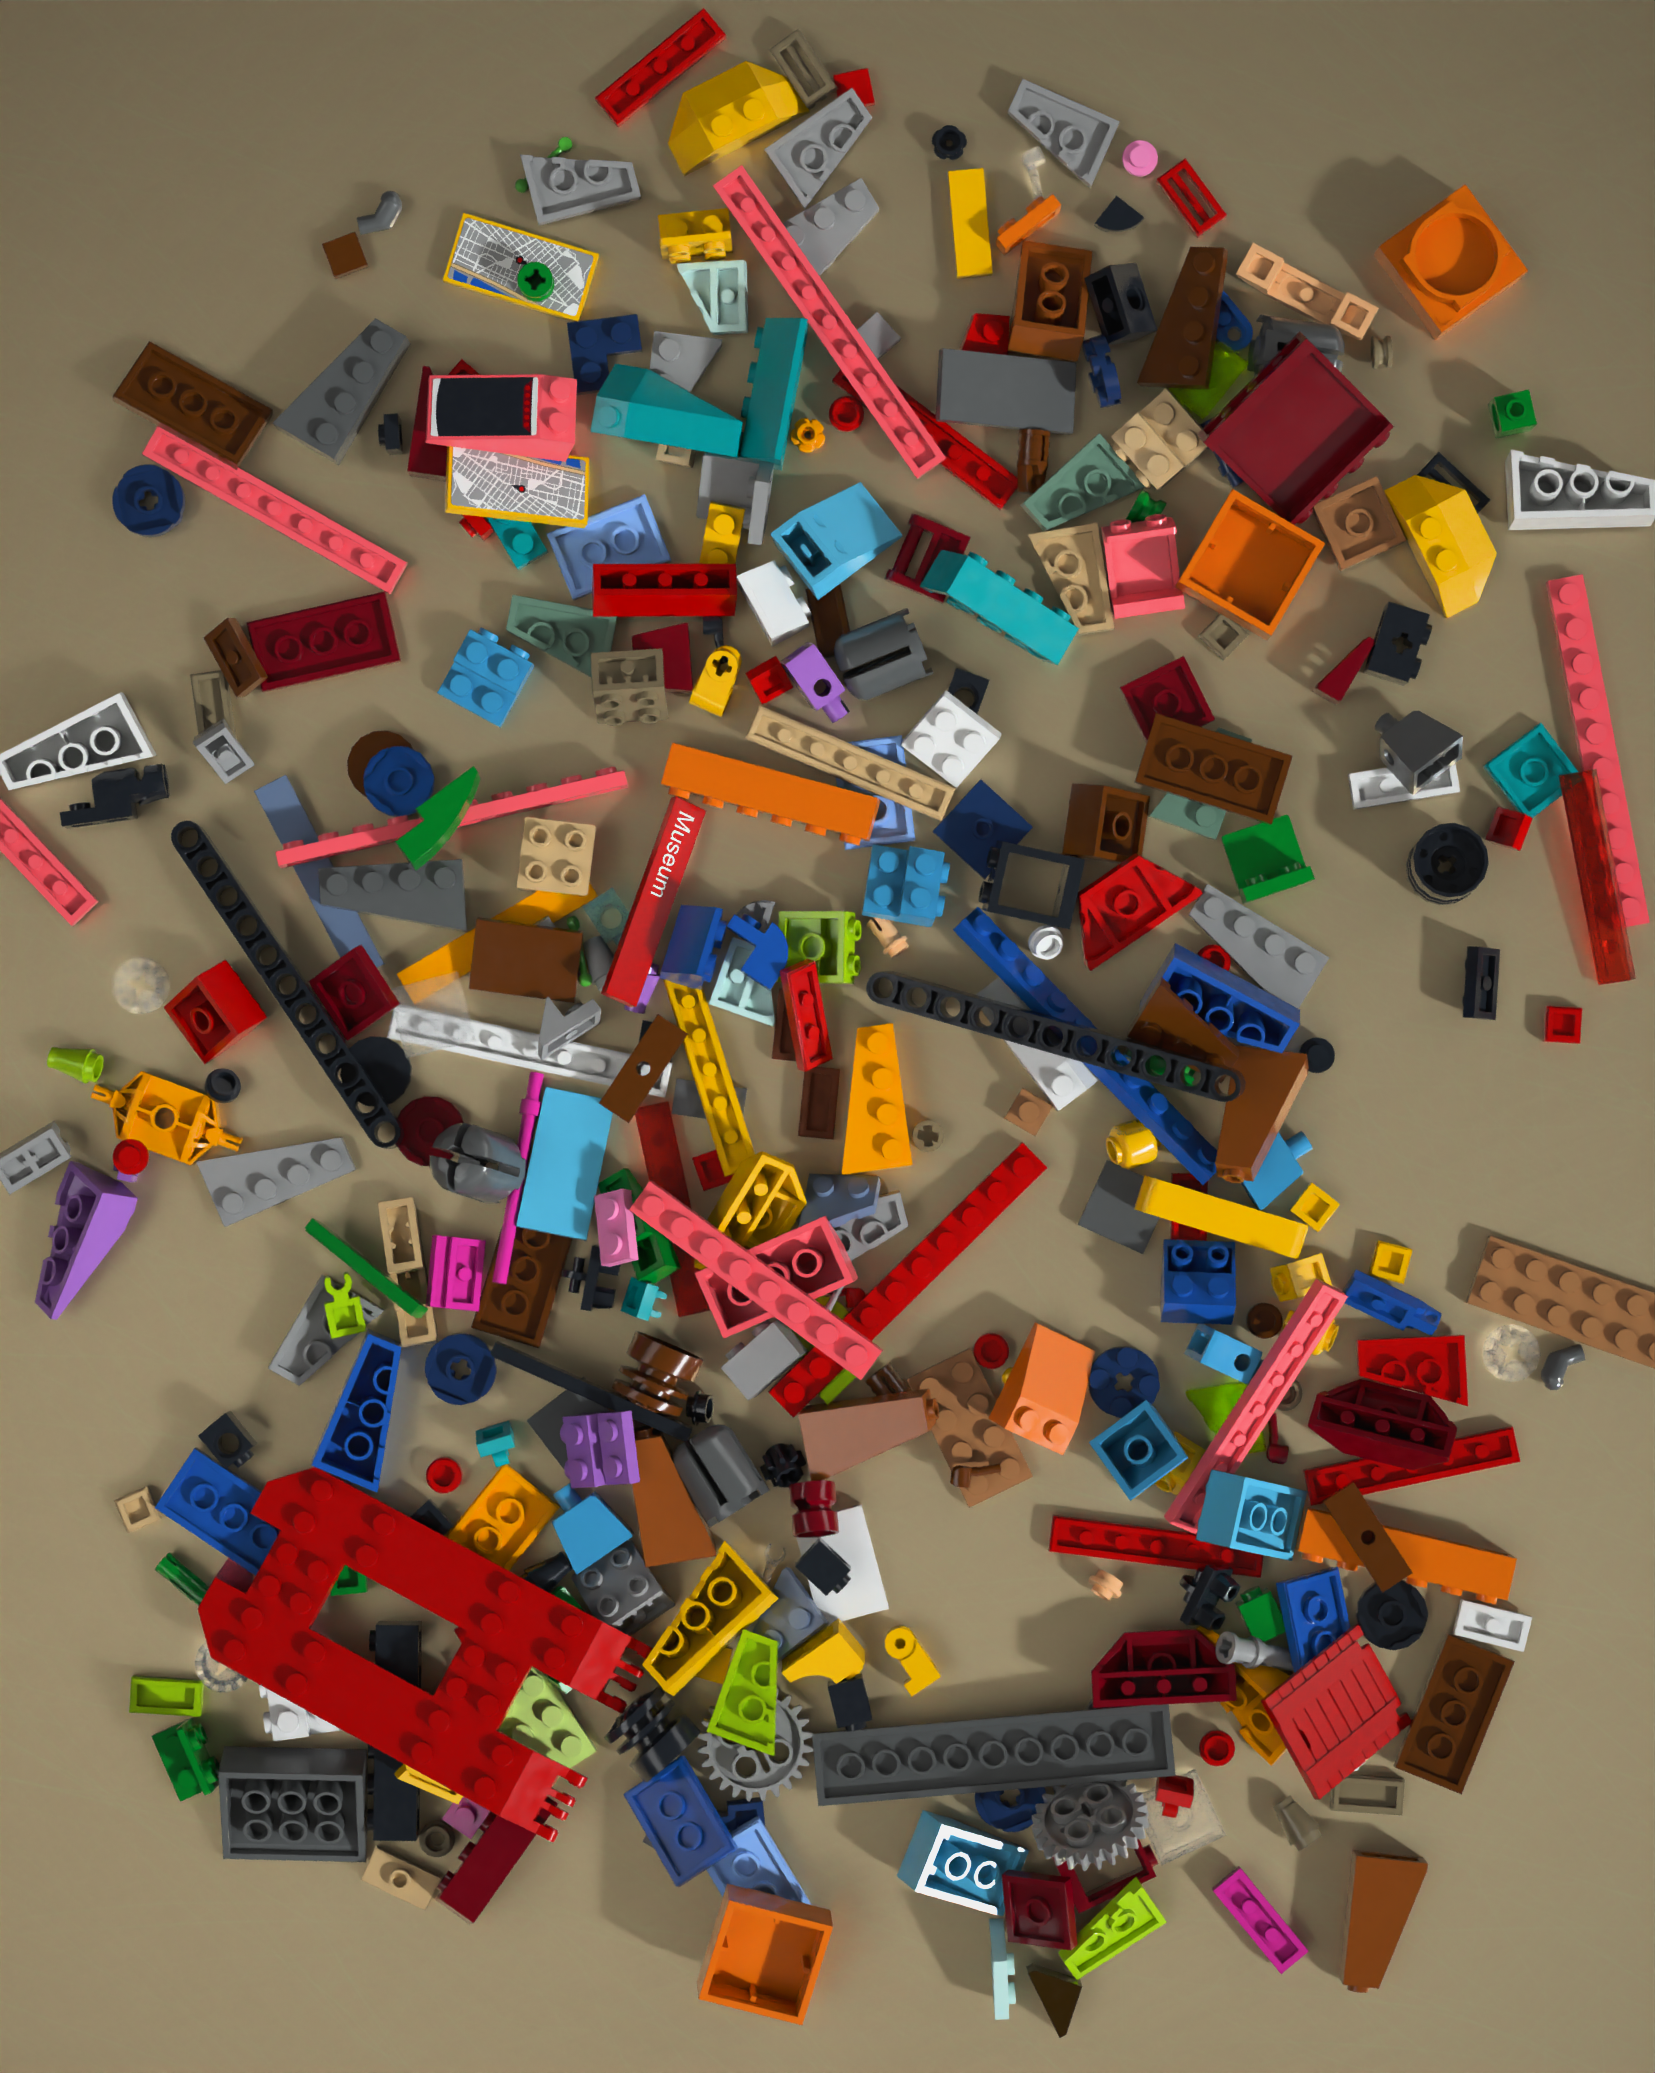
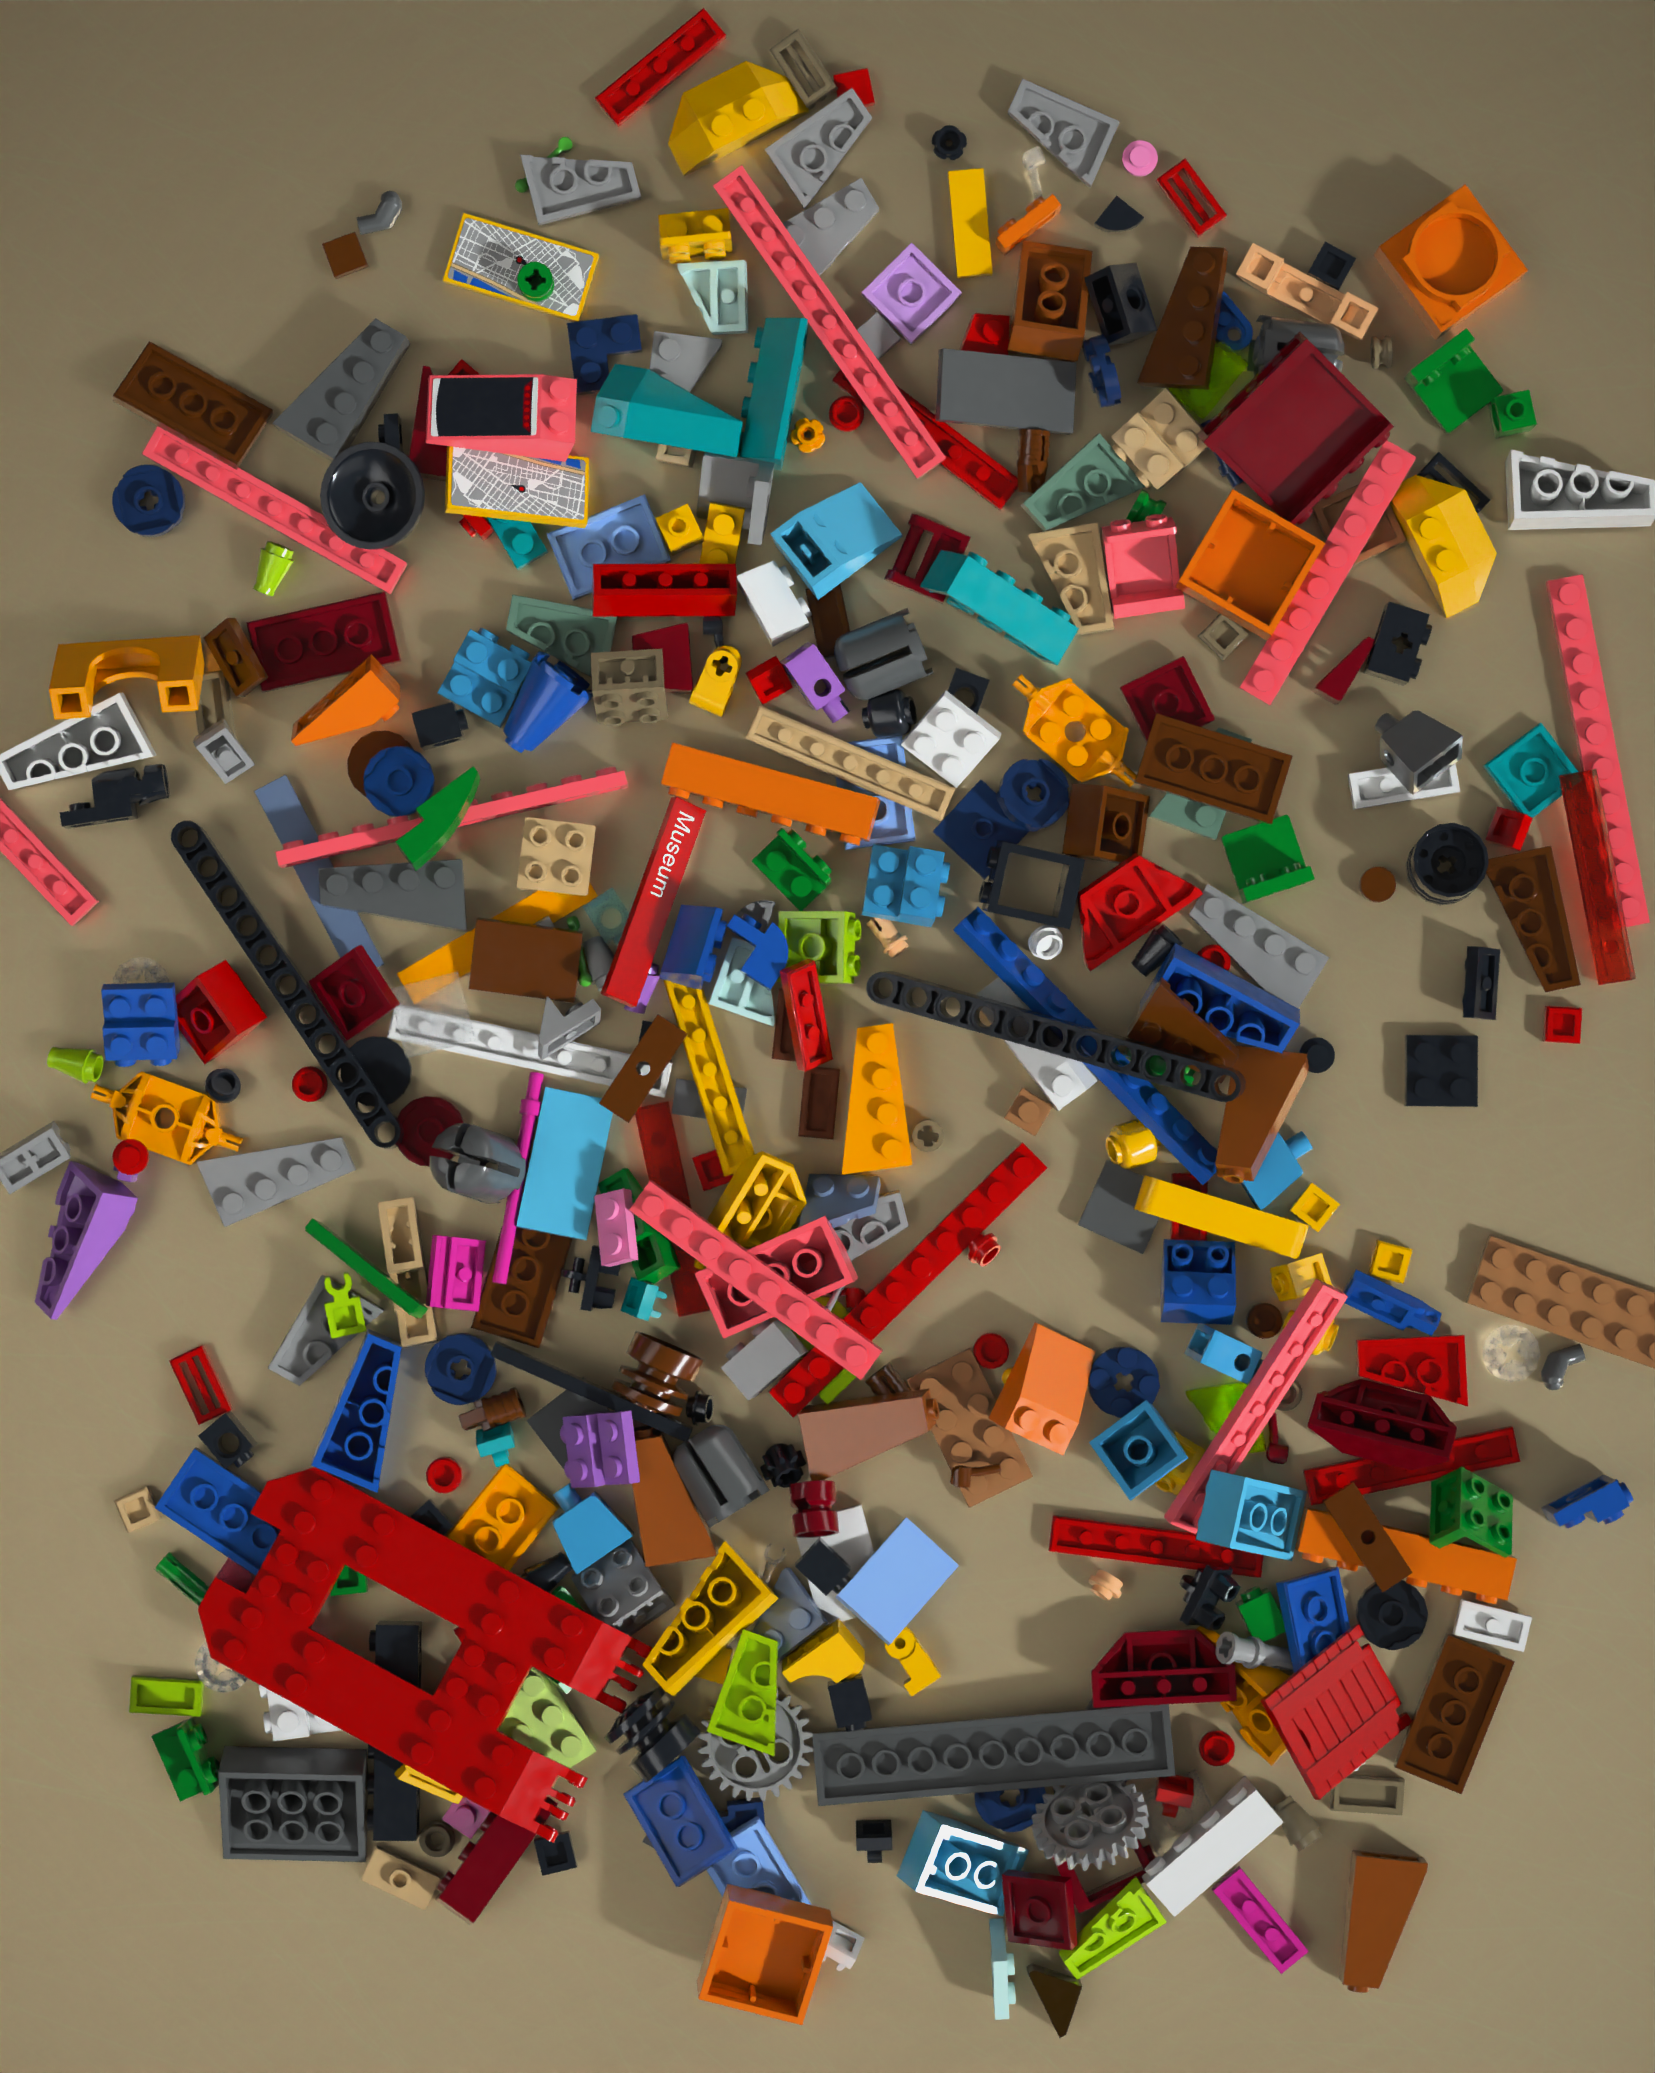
none -> light orange arch [49,635,205,720]
none -> blue plate [101,982,180,1067]
none -> red tile [169,1345,232,1425]
none -> lime cone [253,541,294,596]
none -> orange slope [291,654,400,746]
none -> red plate [292,1066,328,1102]
none -> black dish [320,442,425,550]
none -> black brick [412,702,469,750]
none -> reddish brown hinge [458,1387,526,1432]
none -> blue cone [503,651,593,753]
none -> black plate [534,1831,578,1876]
none -> yellow brick [655,503,703,556]
none -> green bracket [752,828,831,911]
none -> white tile [822,1921,864,1971]
none -> light blue tile [836,1517,959,1645]
none -> black tile [856,1820,892,1863]
none -> lavender plate [861,243,962,345]
none -> black head [862,689,917,739]
none -> red plate [968,1233,1001,1267]
none -> dark blue plate [996,759,1070,832]
none -> light orange plate [1012,674,1136,788]
none -> black cone [1131,924,1183,977]
none -> white wedge [1142,1776,1284,1917]
none -> coral plate [1239,440,1416,706]
none -> black plate [1307,242,1356,291]
none -> reddish brown tile [1359,867,1396,903]
none -> green bracket [1404,328,1503,433]
none -> black plate [1405,1035,1478,1107]
none -> green bracket [1429,1467,1513,1558]
none -> reddish brown wing [1486,846,1581,992]
none -> blue plate [1541,1475,1634,1528]

